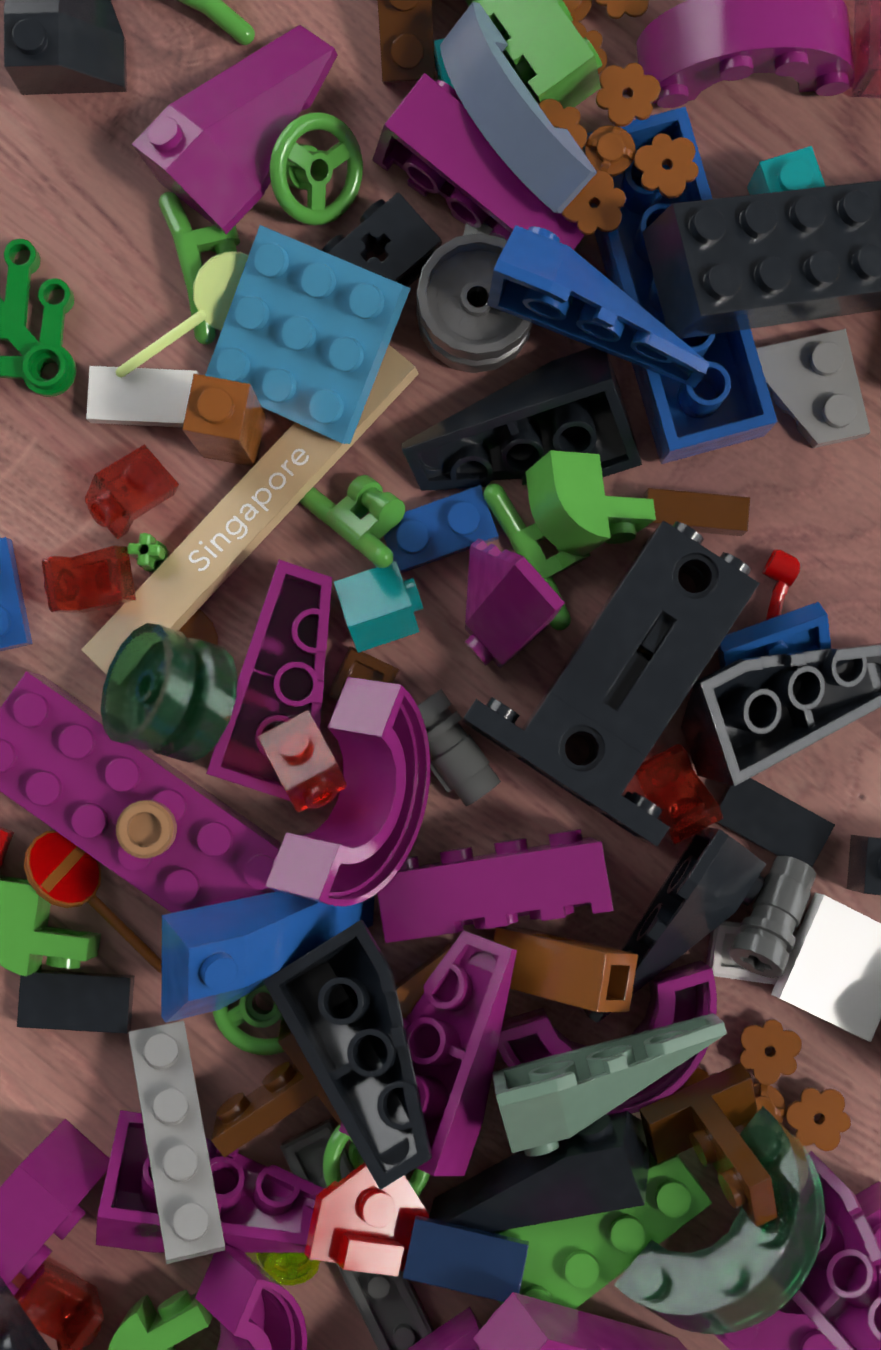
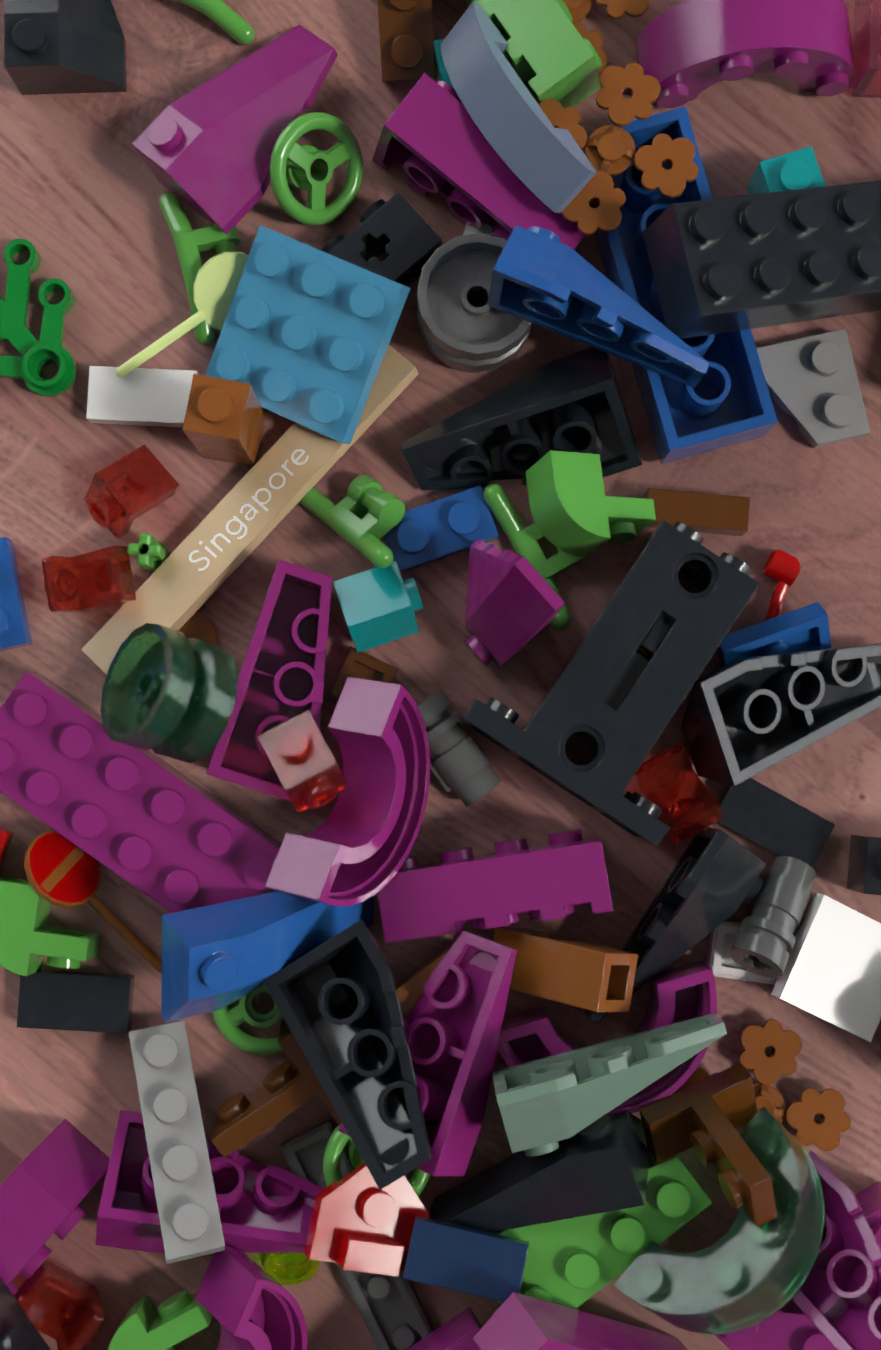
medium nougat tile [116,800,177,858] -> none

